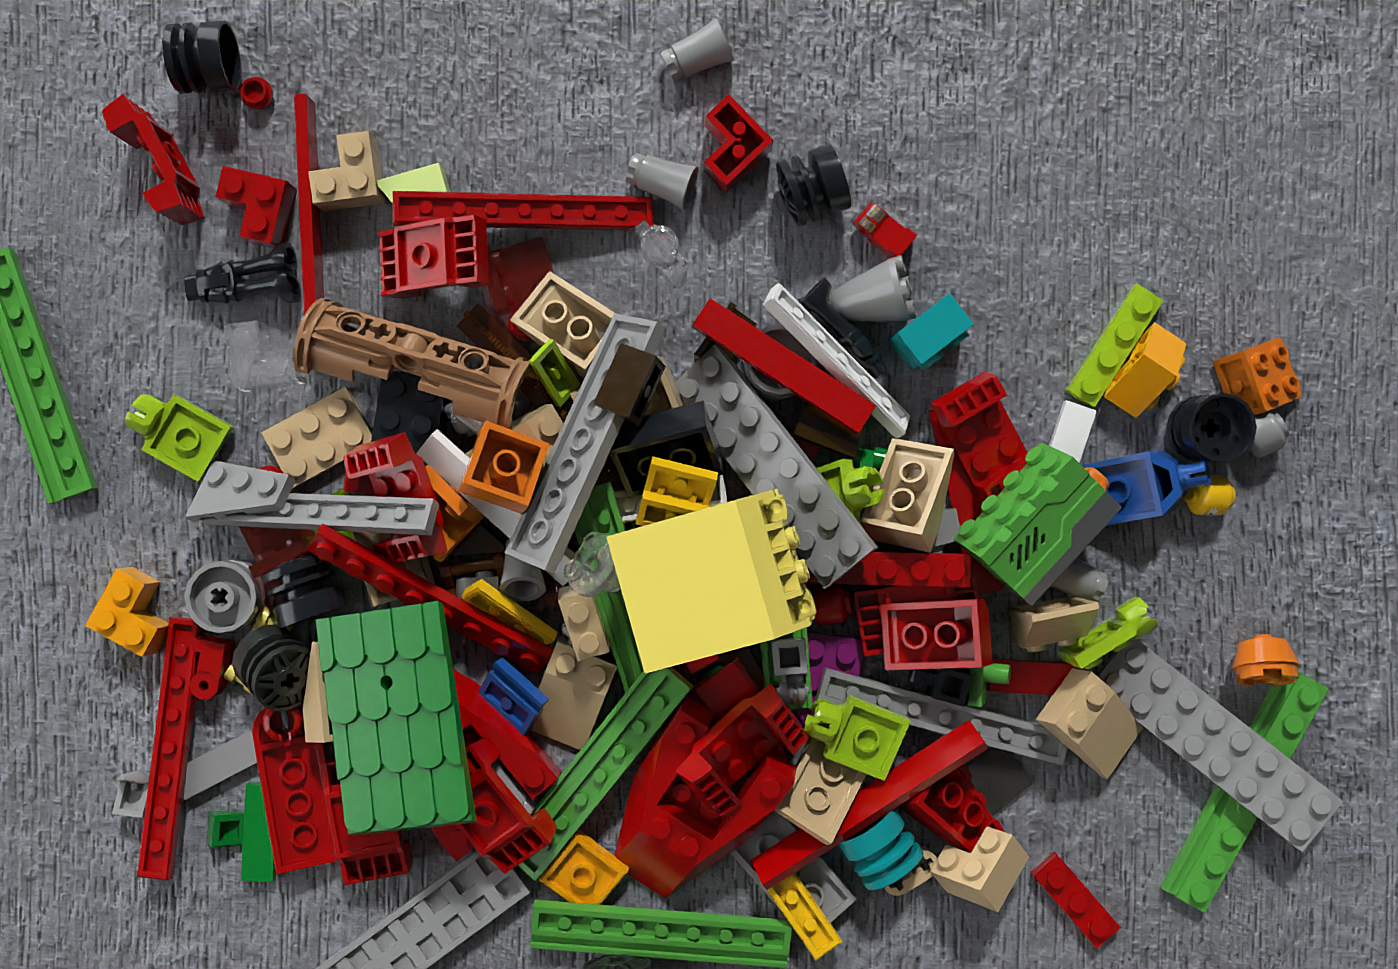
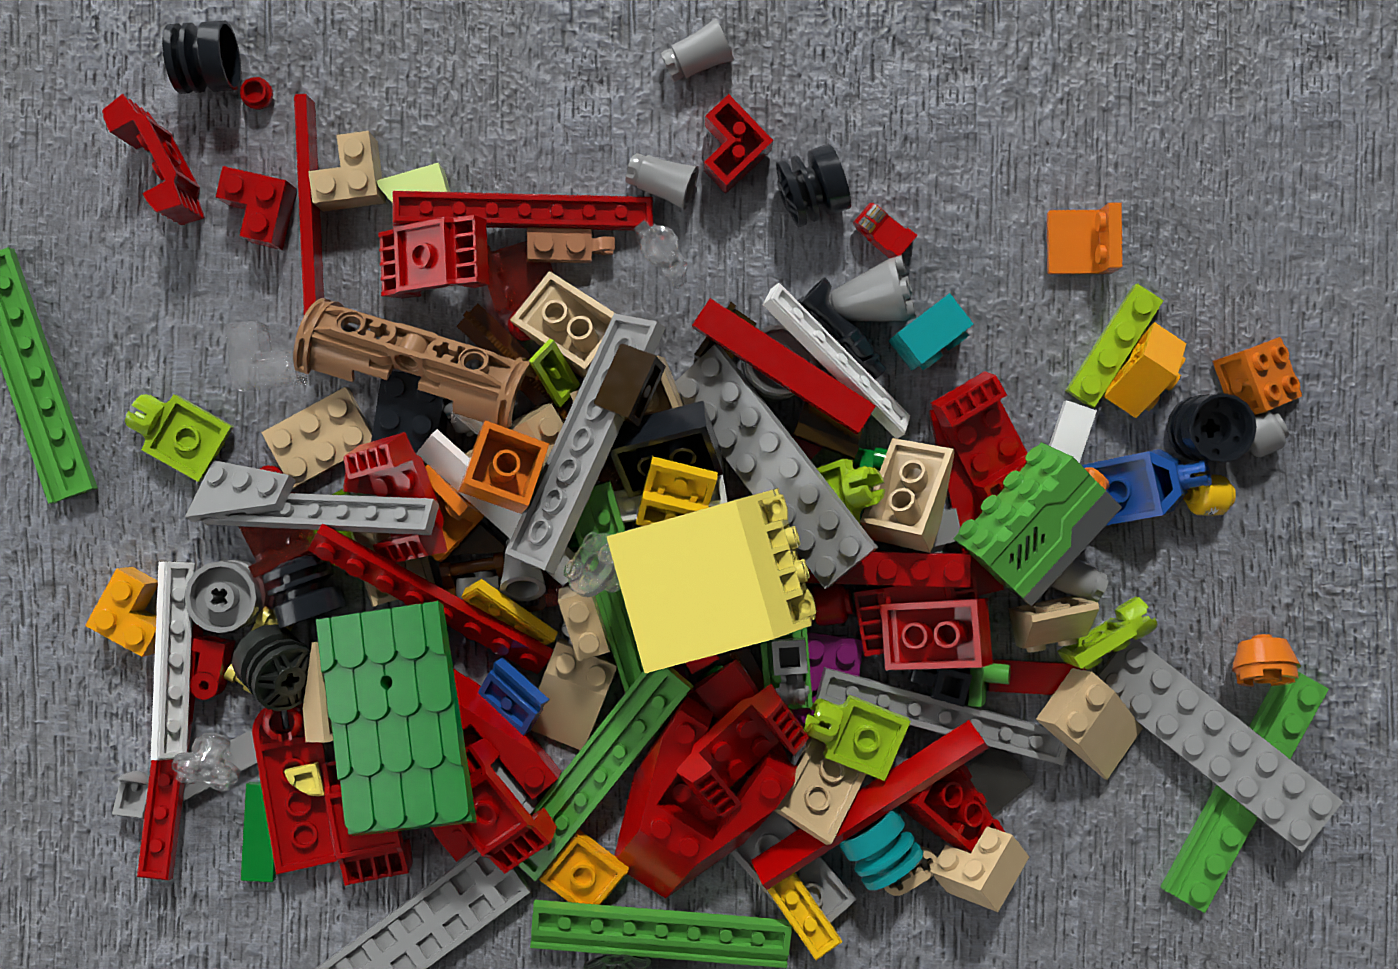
black piece [184,243,301,304] -> none
green slope [207,811,244,848] -> none
red plate [1030,852,1121,948] -> none
none -> white tile [151,562,195,761]
none -> clear plate [171,732,240,791]
none -> light yellow tile [284,762,325,796]
none -> nougat plate [527,227,615,263]
none -> orange bracket [1047,202,1122,275]

